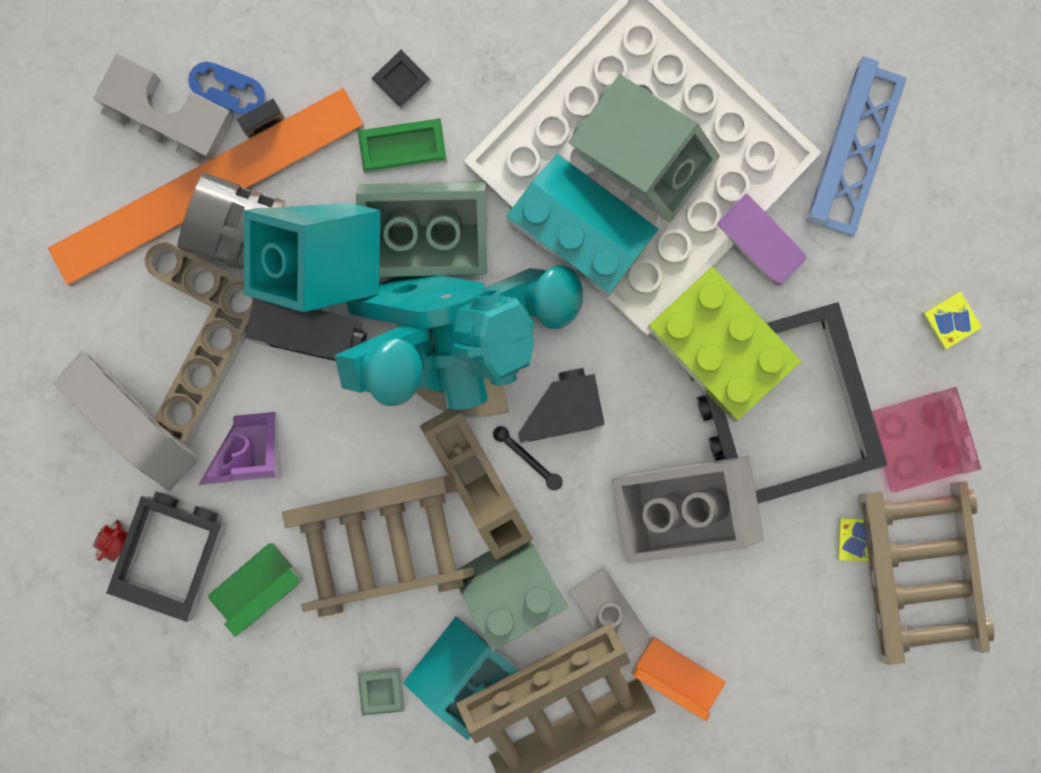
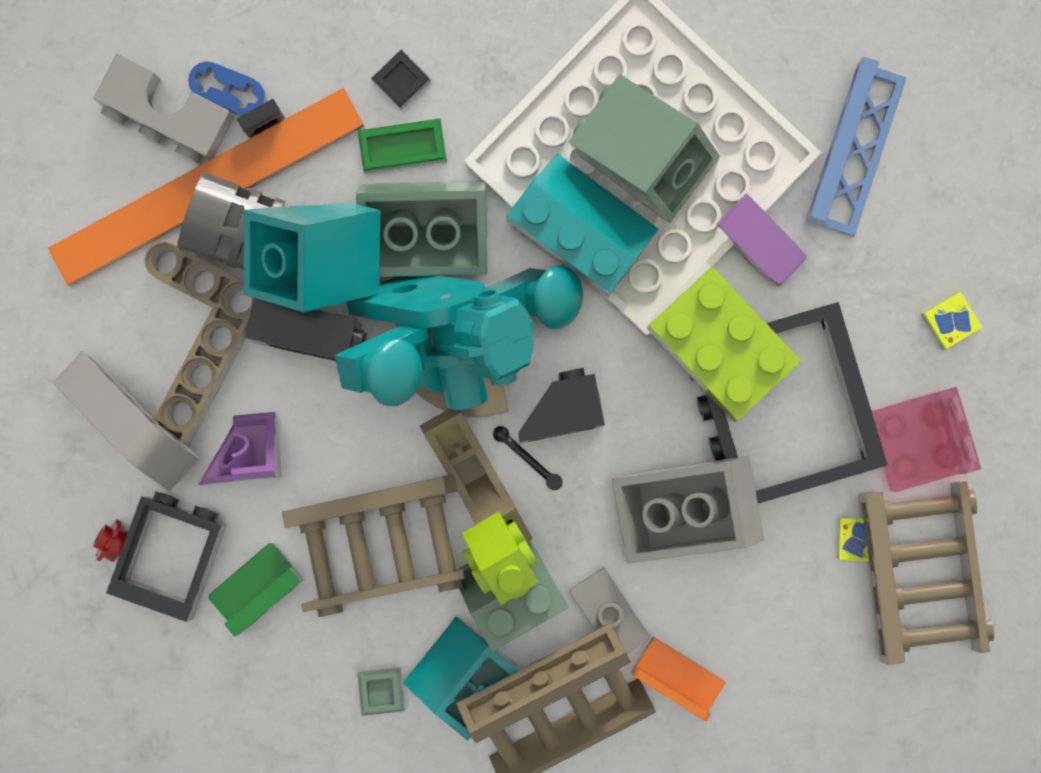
none -> lime brick [462,511,539,605]

